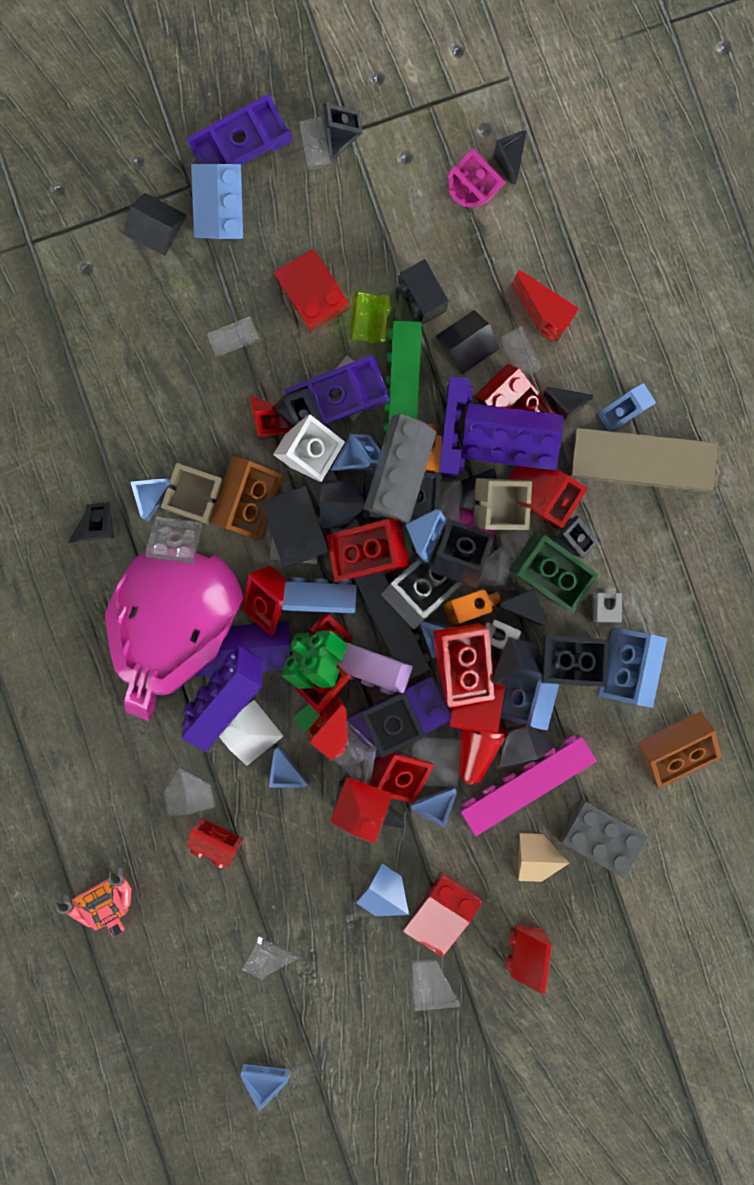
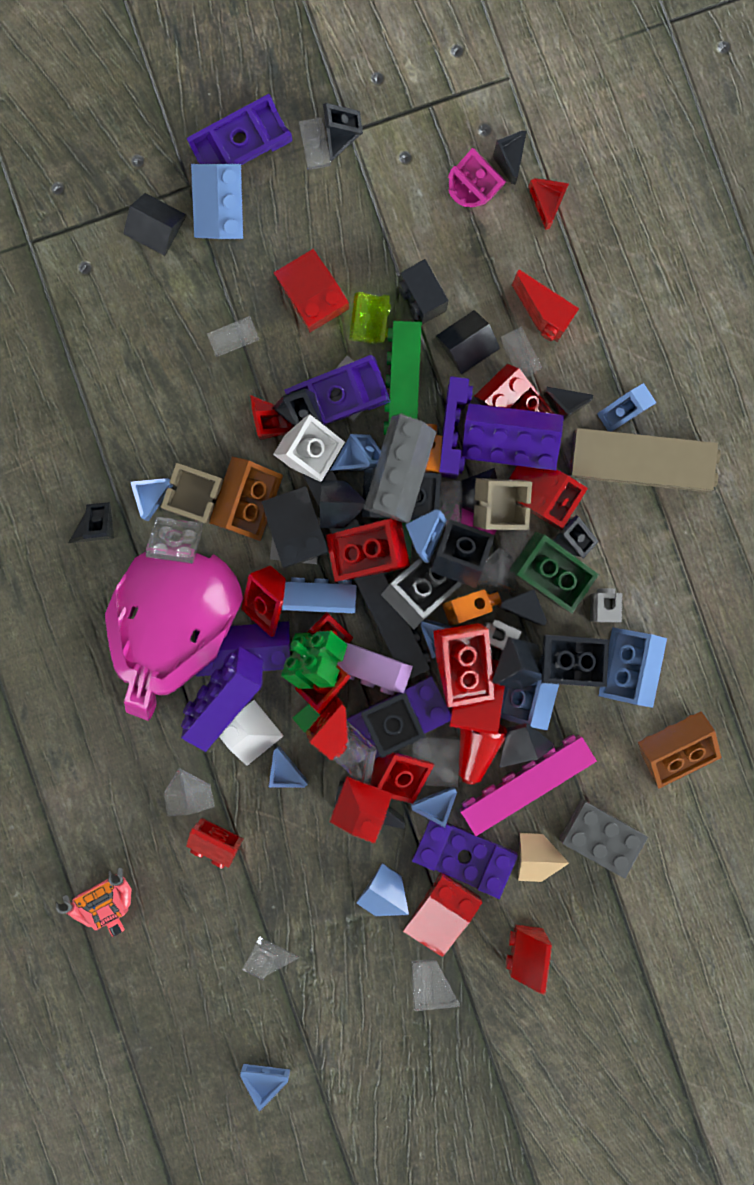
none -> dark purple piece [412,819,518,899]
none -> red slope [528,178,569,230]

